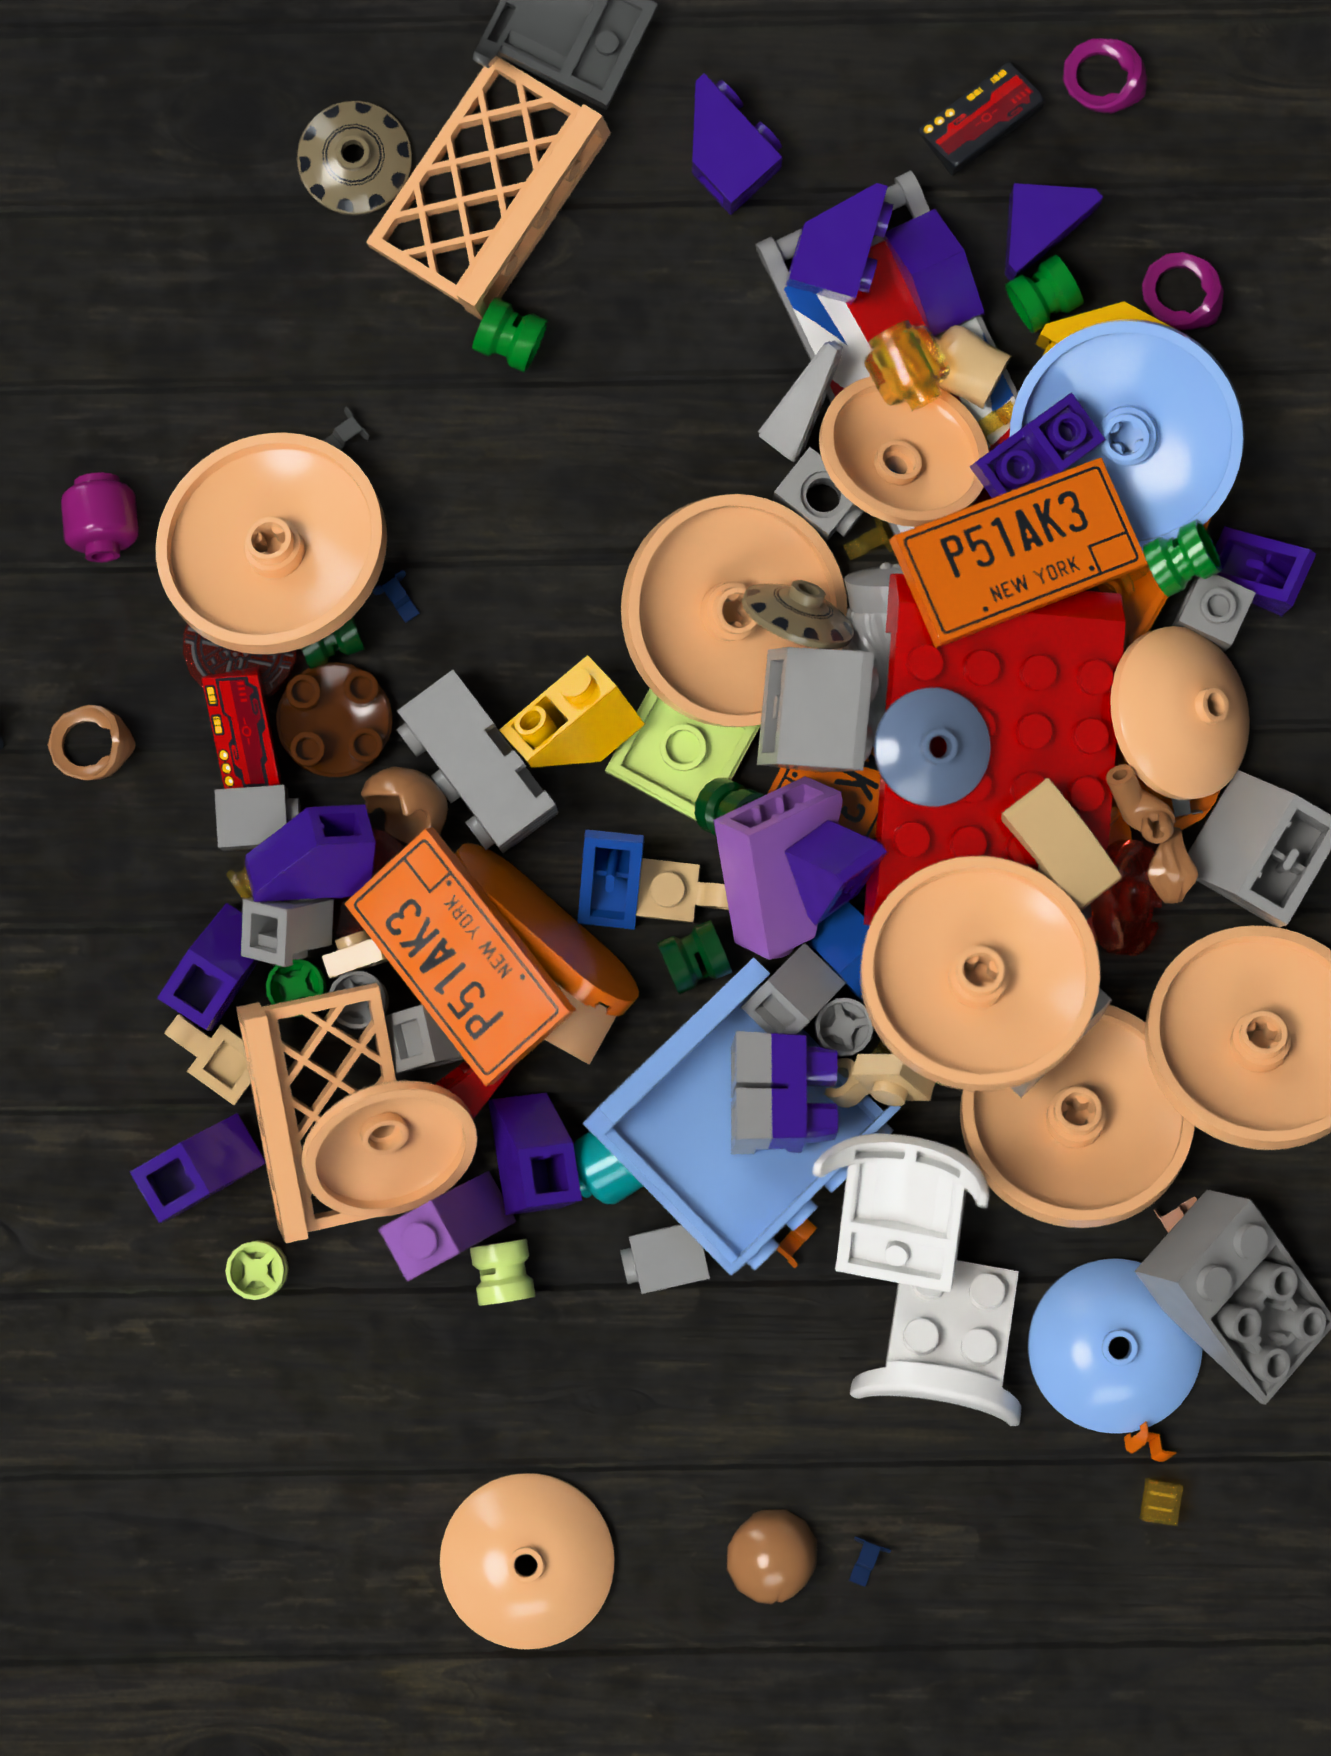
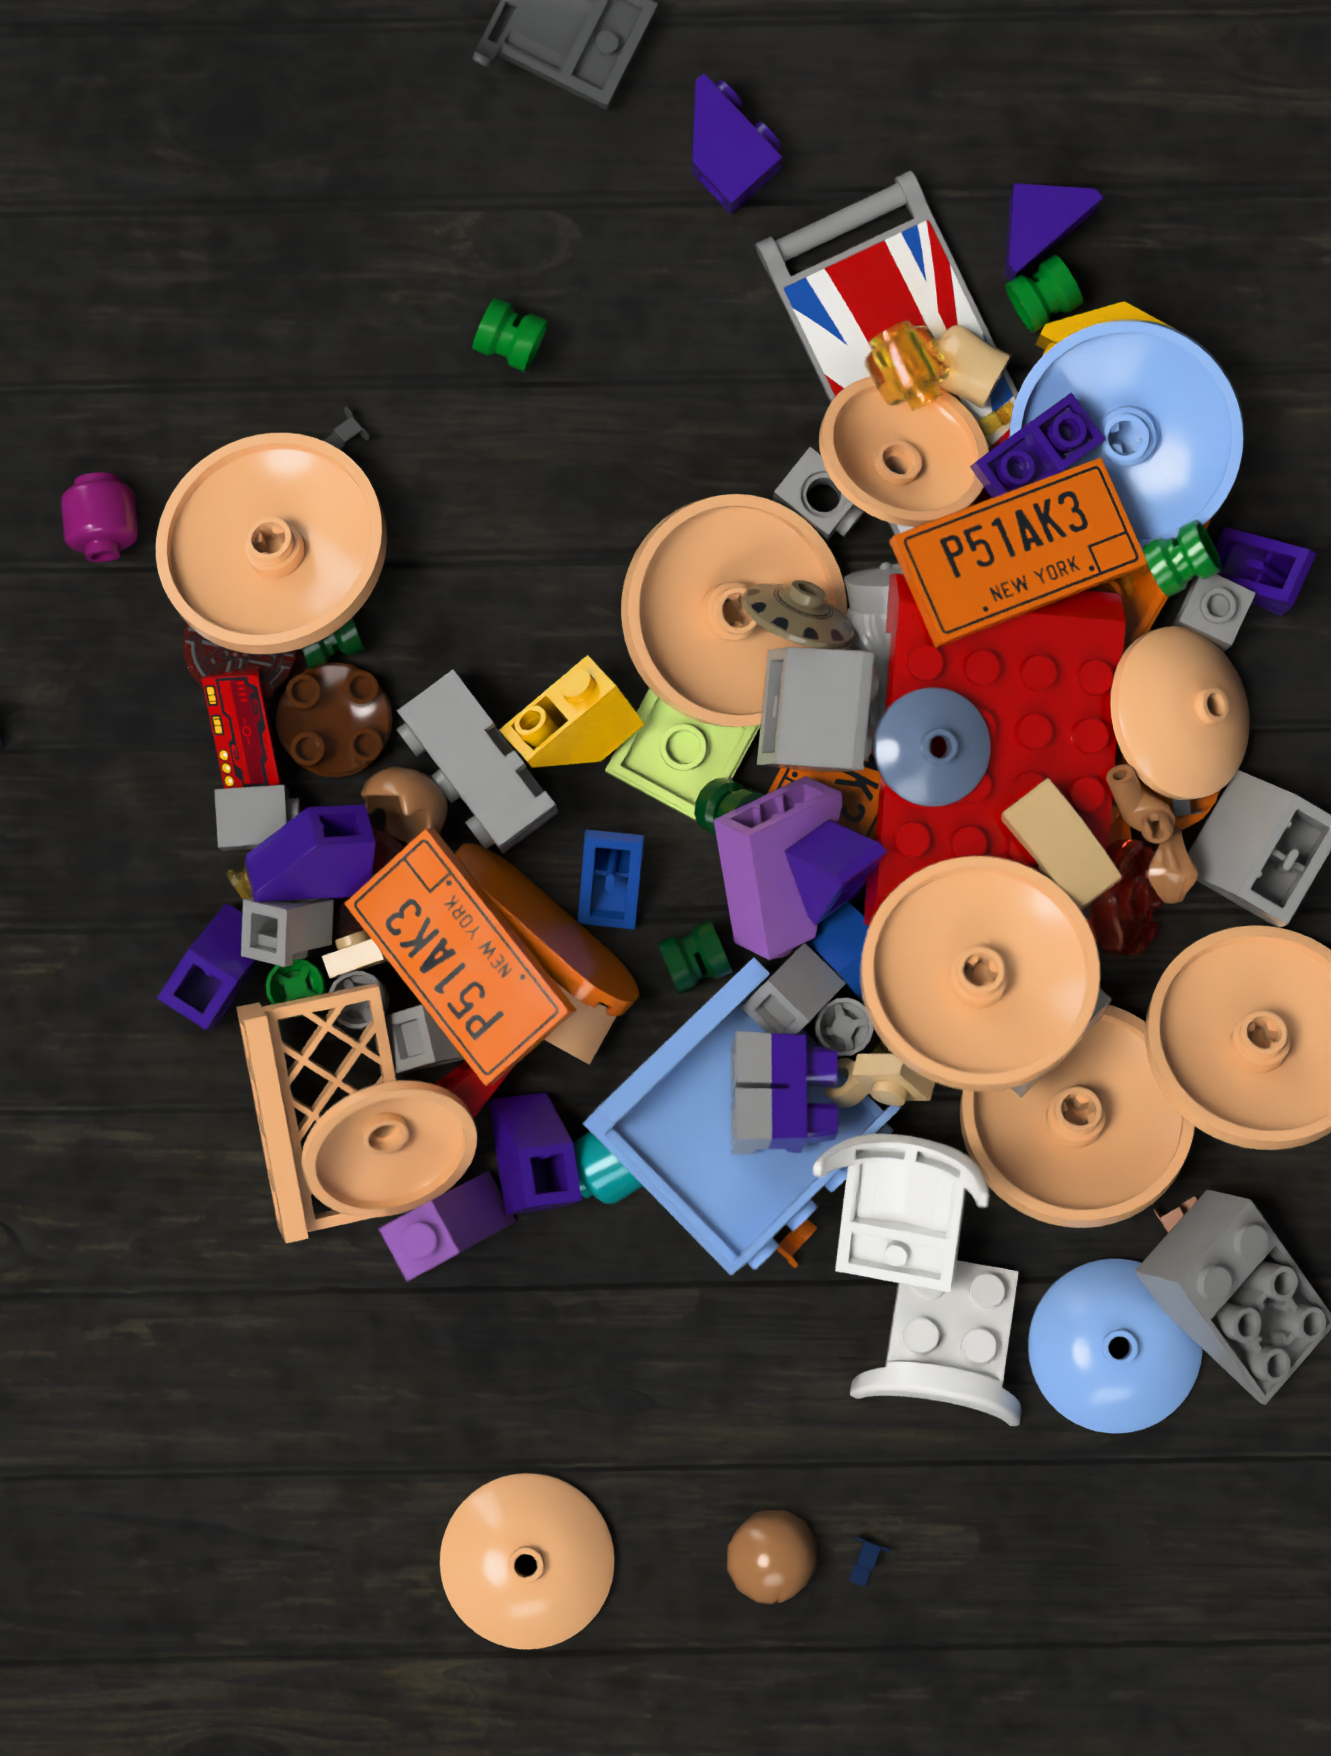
medium nougat piece [48,705,136,781] -> none
dark purple slope [130,1113,266,1223] -> none
tan plate [164,1014,251,1105] -> none
yellowish green wheel [225,1240,289,1300] -> none
dark tan dish [297,101,412,215] -> none
light nougat fence [366,57,611,320] -> none
dark blue piece [372,570,420,623] -> none
yellowish green wheel [470,1239,536,1306] -> none
light grey brick [620,1224,710,1294] -> none
tan plate [636,858,729,923] -> none
light grey slope [758,340,843,462] -> none
dark purple slope [785,183,894,304] -> none
clear yellow piece [843,517,893,561] -> none
dark purple slope [884,209,984,337] -> none
slope [917,62,1046,176] -> none
magenta piece [1063,39,1147,113] -> none
orange piece [1124,1422,1176,1462] -> none
clear yellow piece [1140,1478,1183,1526] -> none
magenta piece [1142,252,1224,330] -> none

